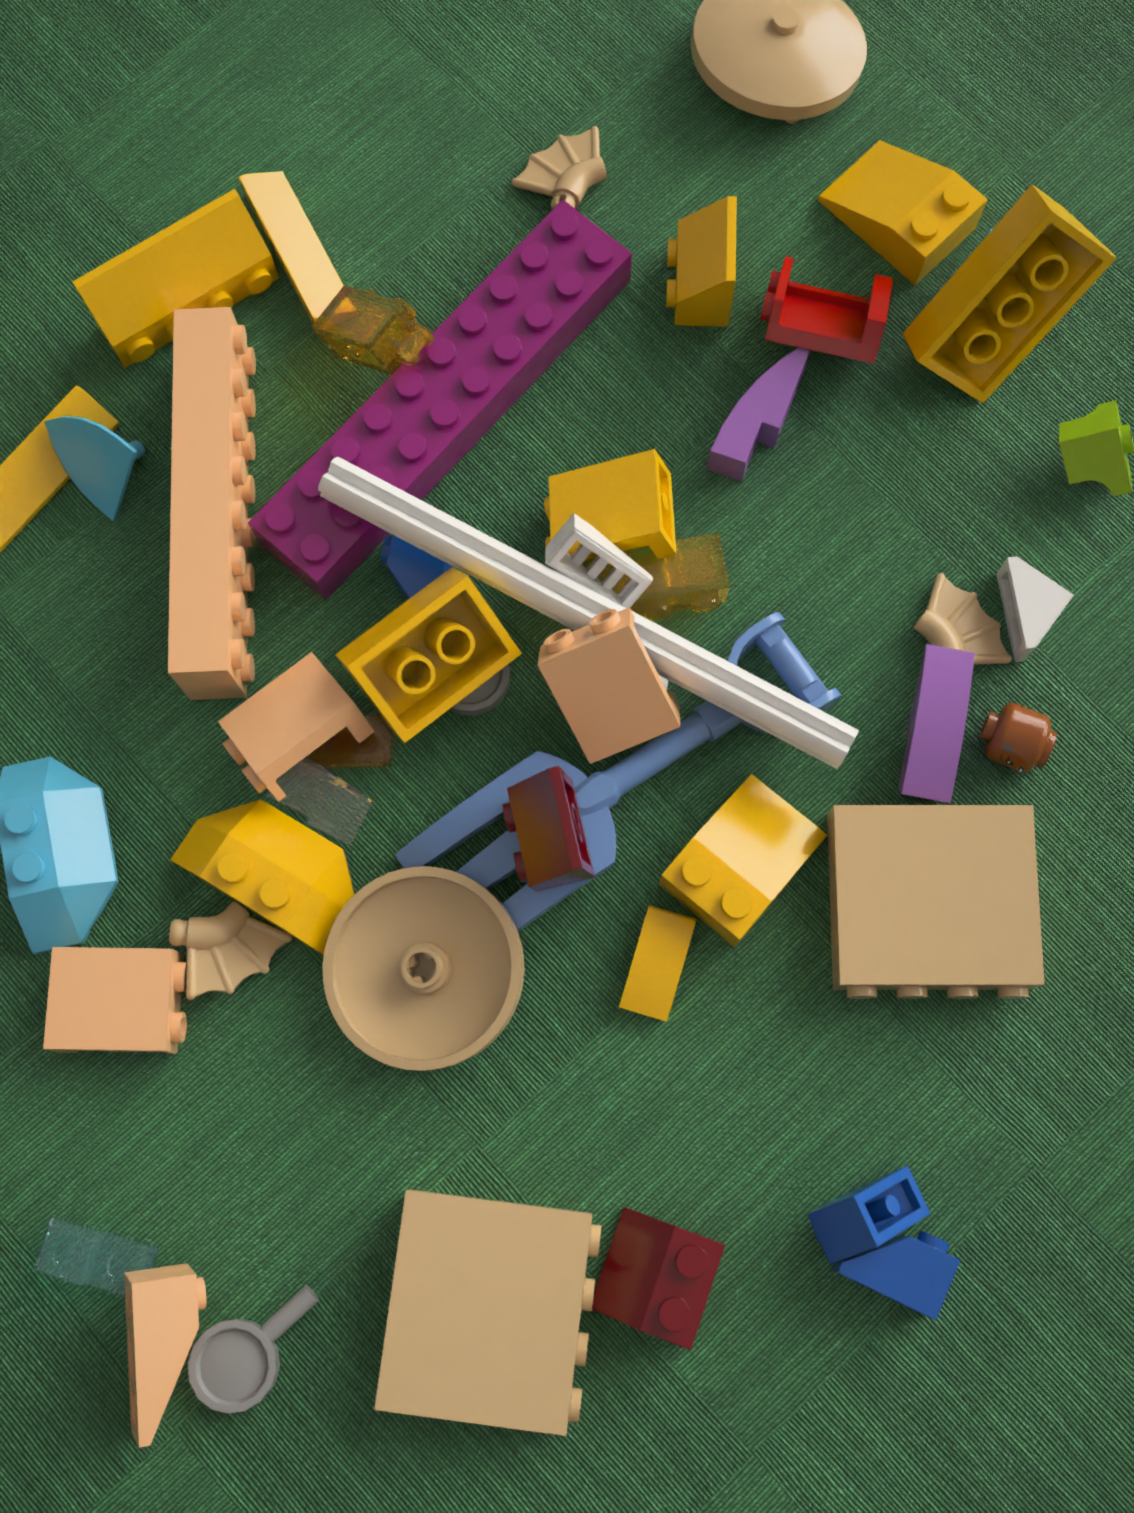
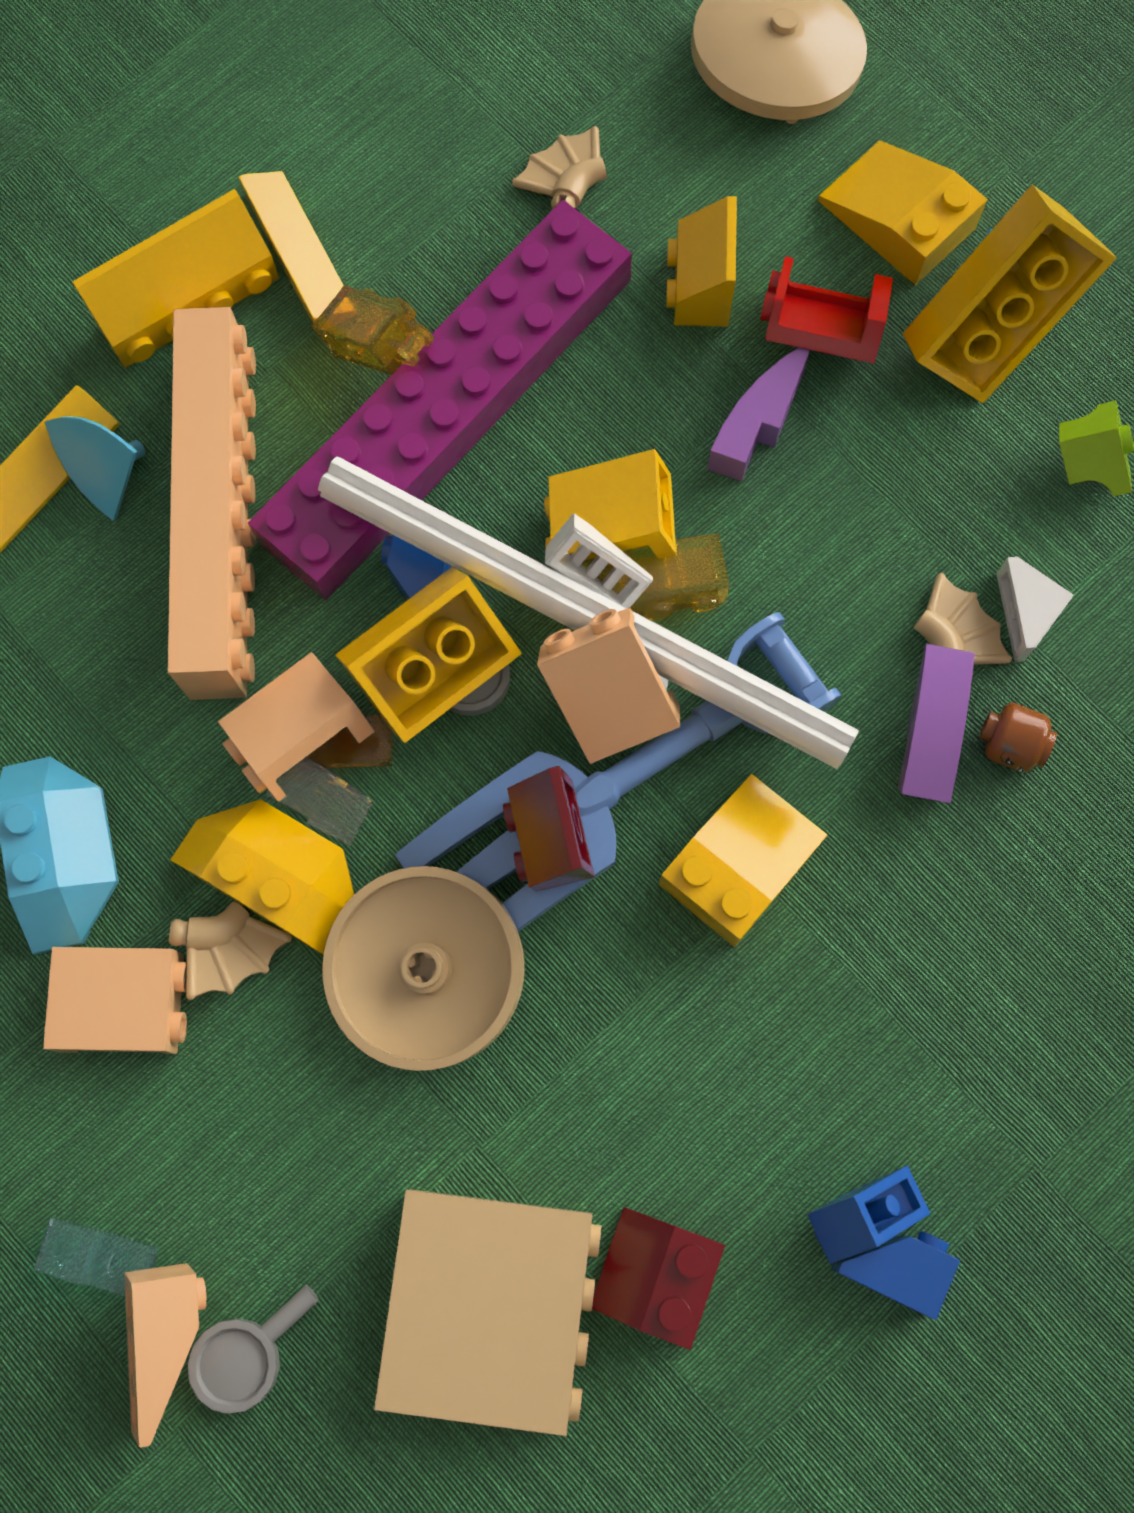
yellow slope [619,905,696,1022] -> none
tan brick [827,805,1045,999] -> none

